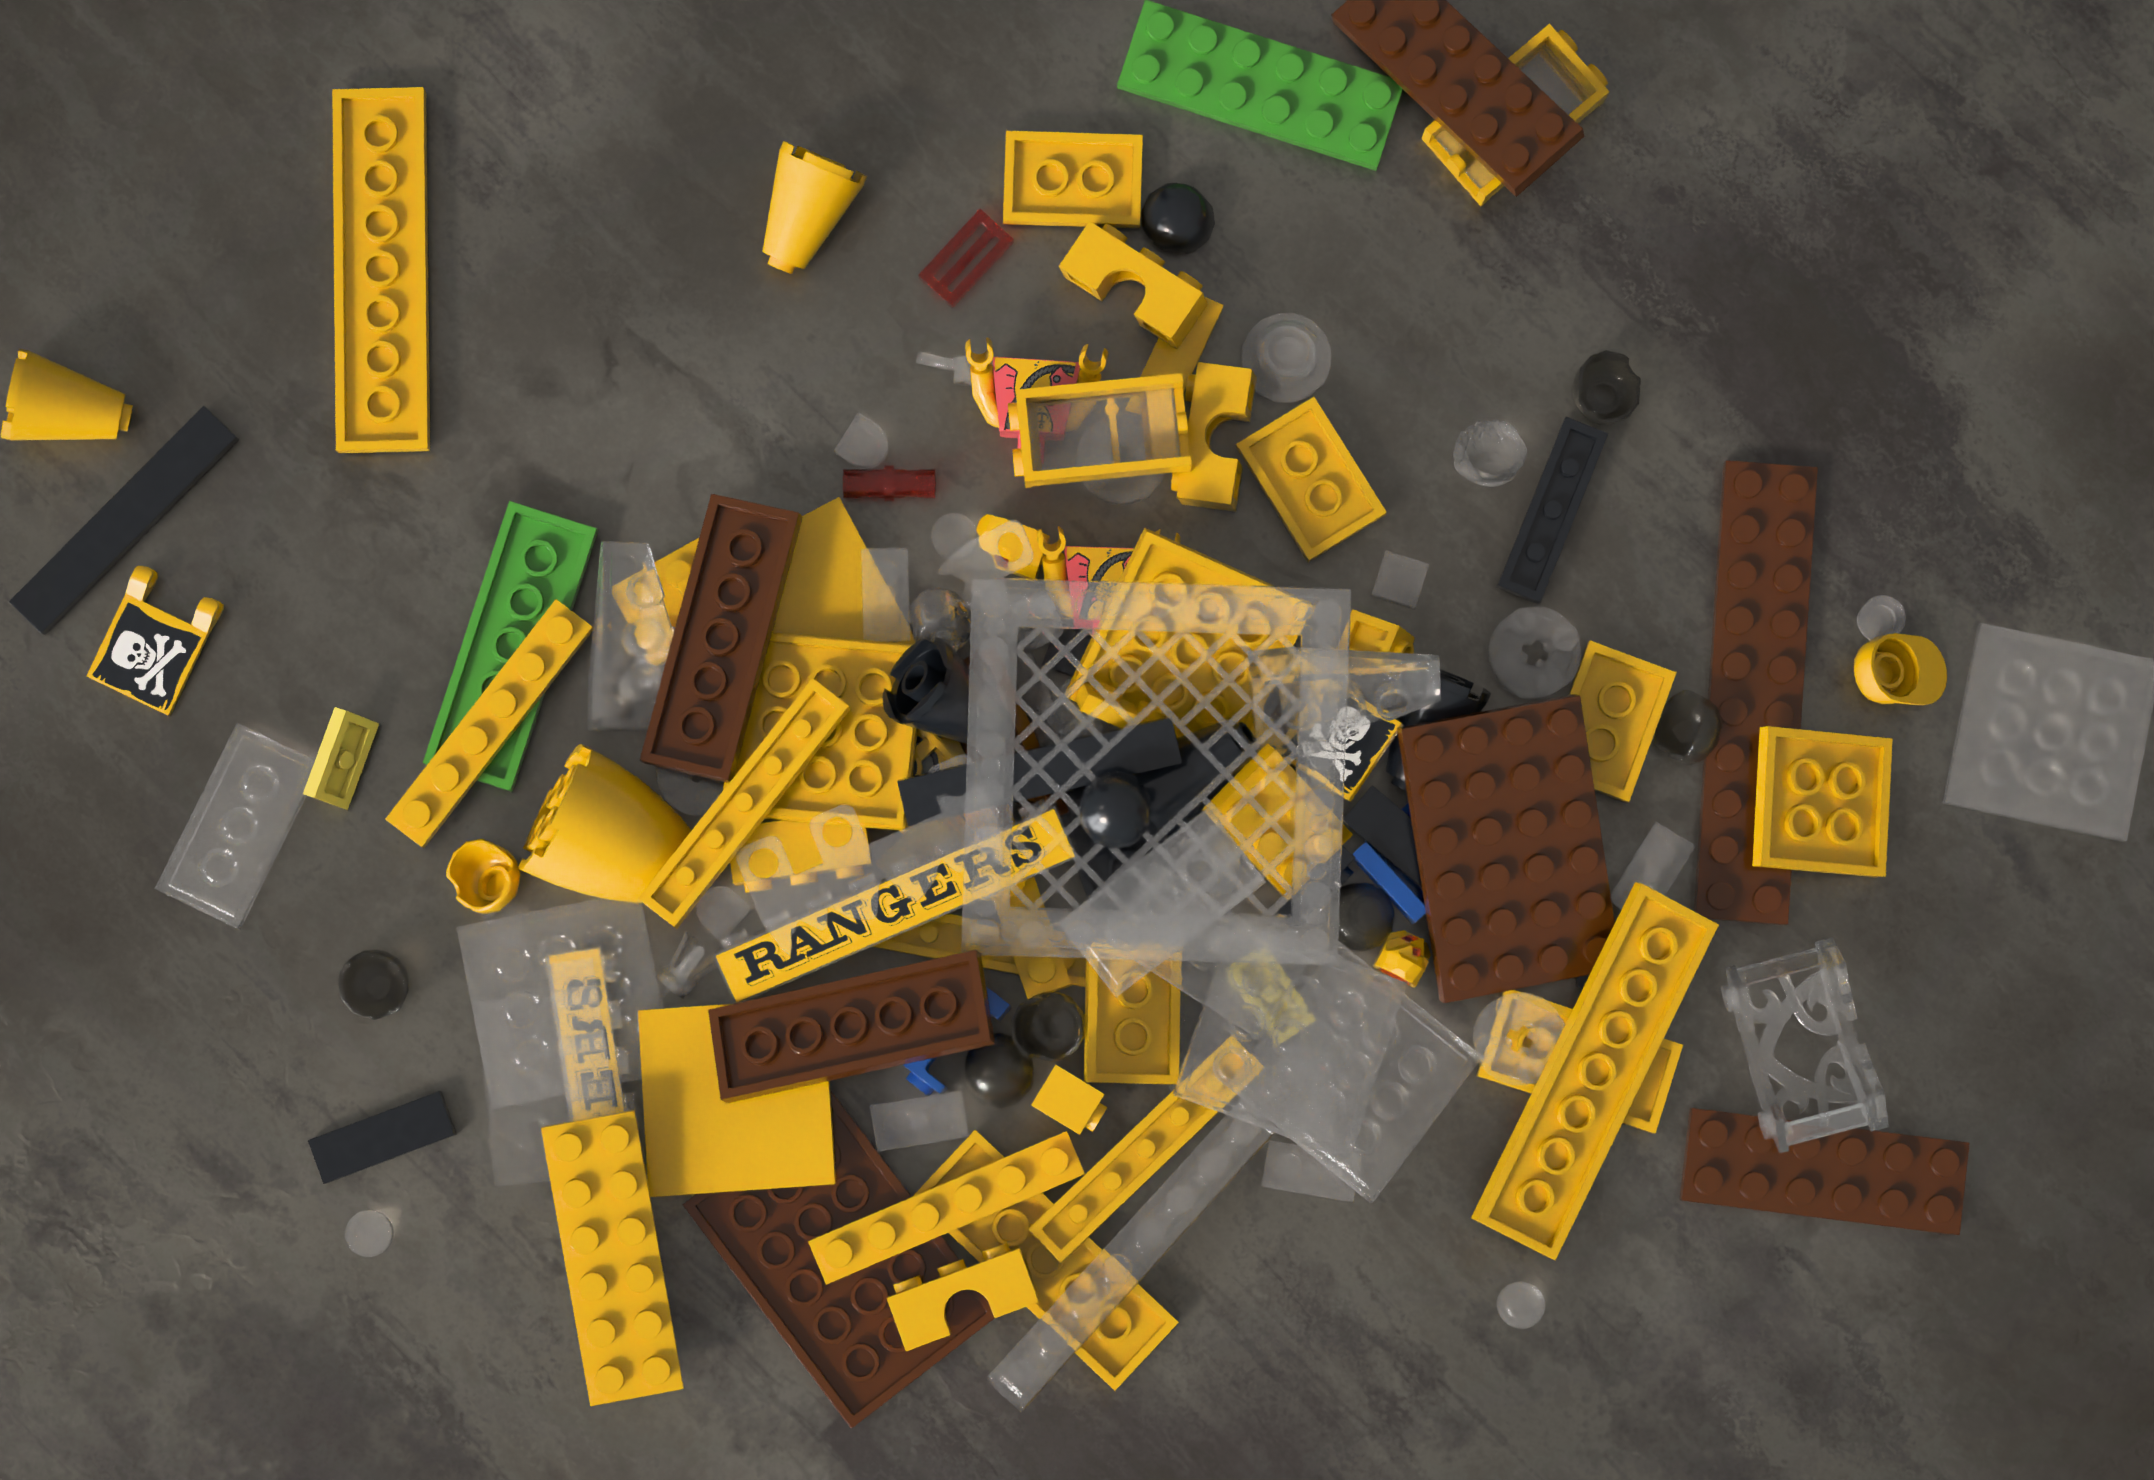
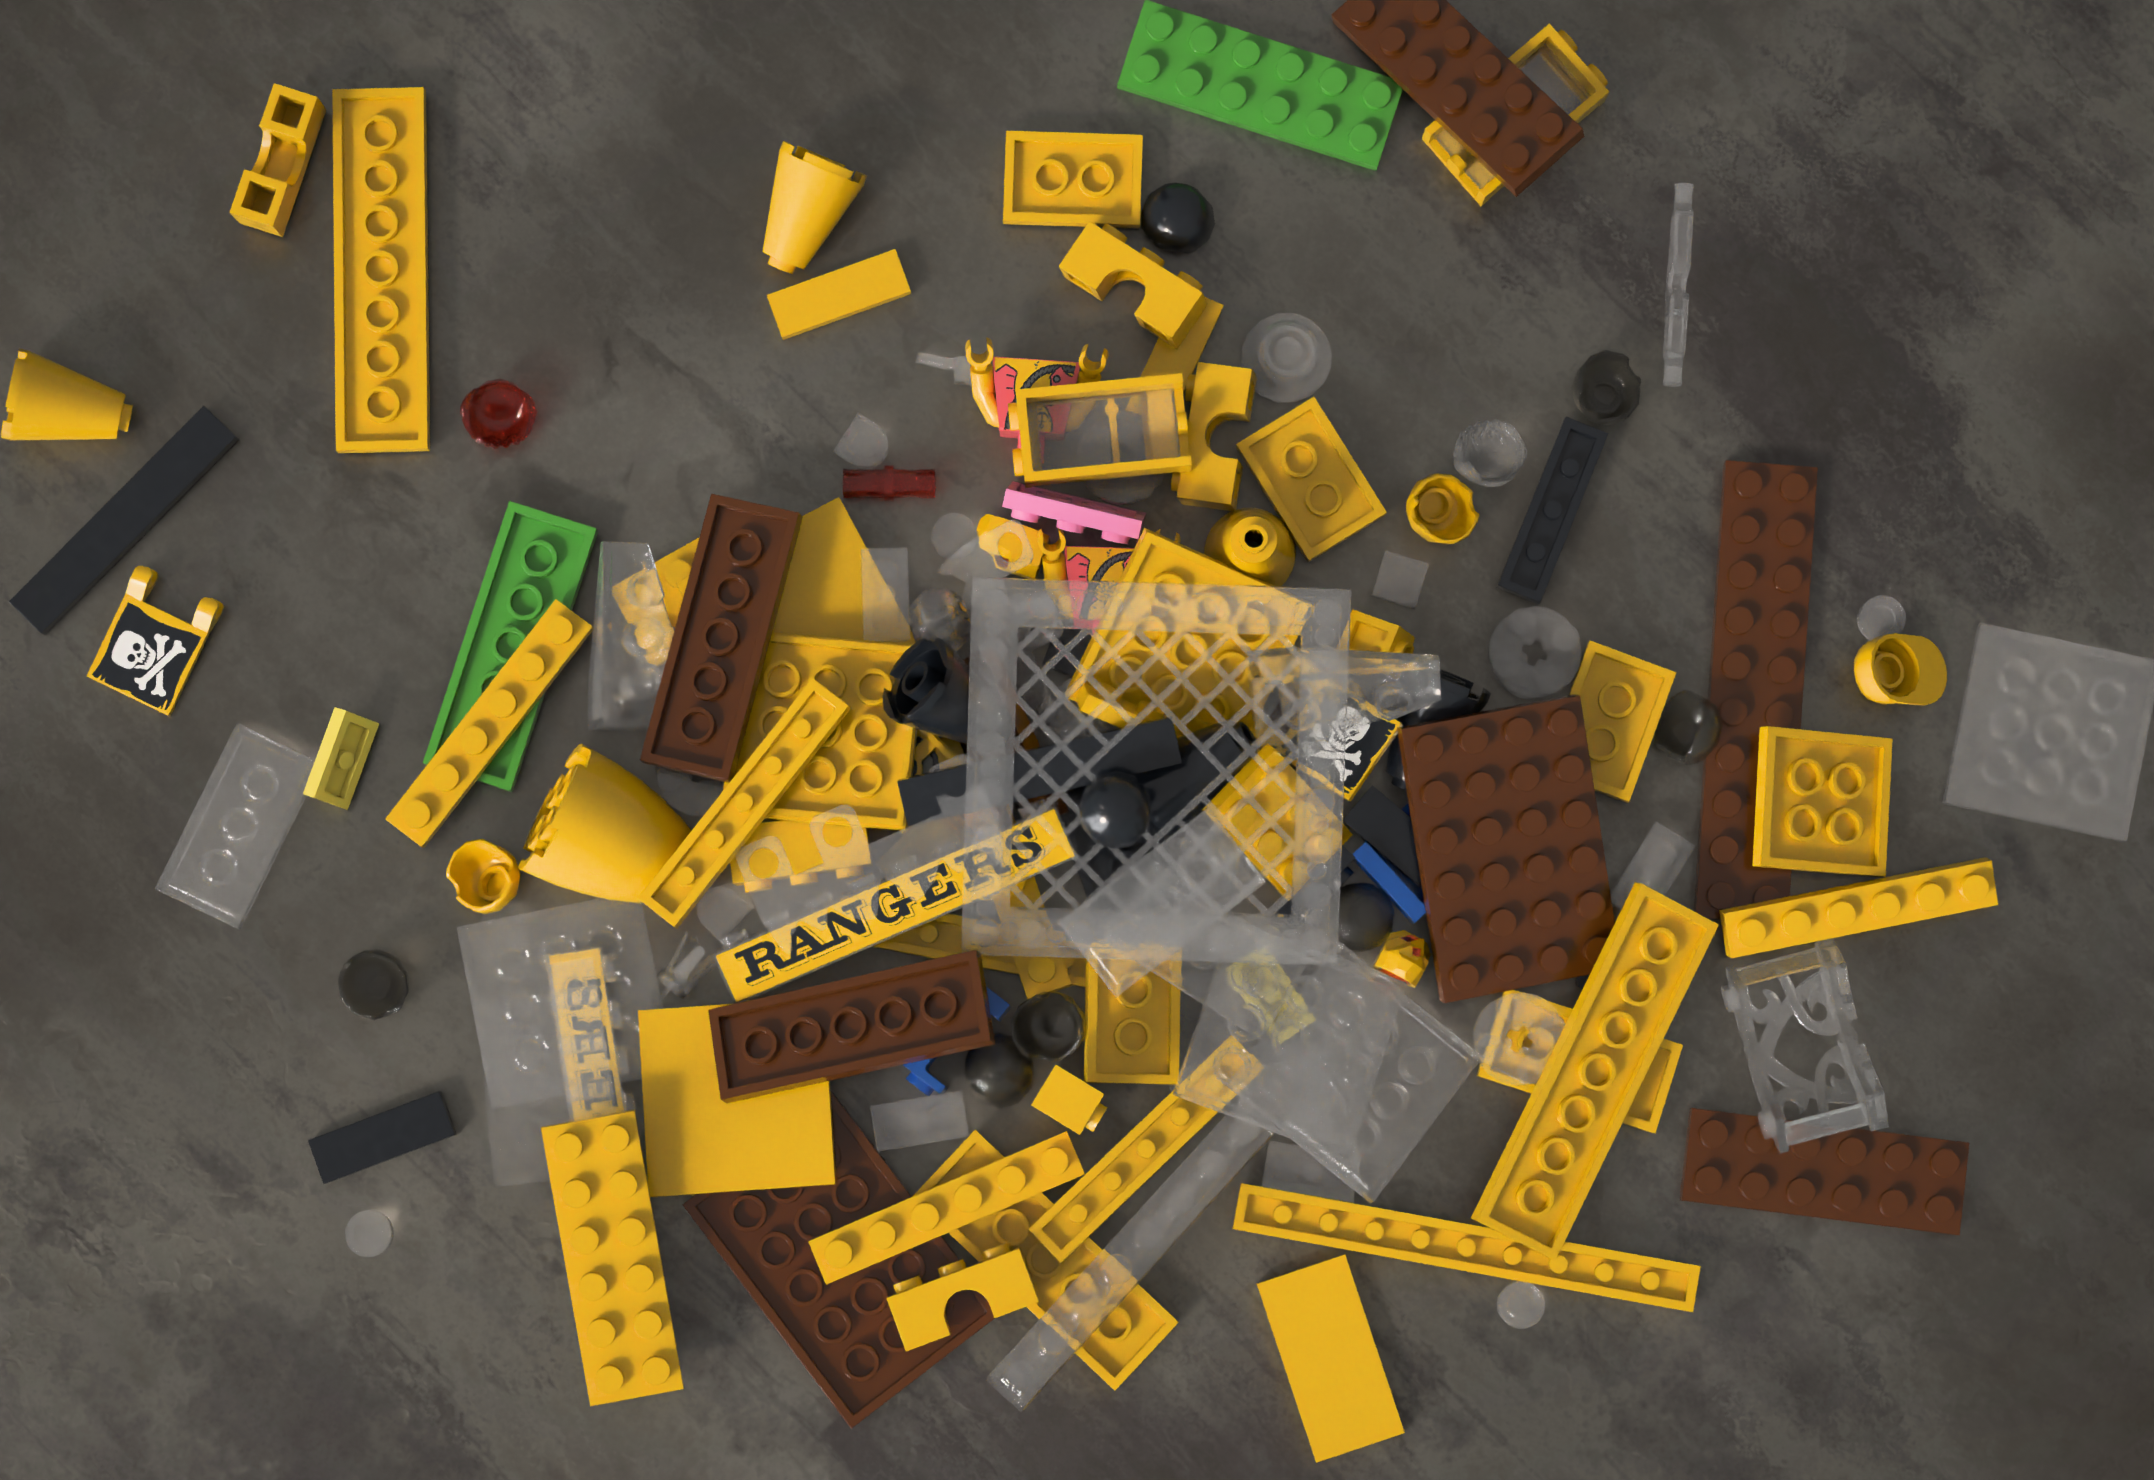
clear red tile [918,209,1014,309] -> none
none -> yellow arch [230,83,327,237]
none -> clear red hair [460,379,537,449]
none -> yellow tile [767,249,911,340]
none -> bright pink plate [1002,481,1146,544]
none -> yellow cone [1204,508,1296,588]
none -> yellow plate [1232,1183,1701,1312]
none -> yellow tile [1256,1254,1405,1463]
none -> yellow hair [1406,473,1479,544]
none -> clear piece [1663,183,1694,387]
none -> yellow plate [1719,857,1998,958]

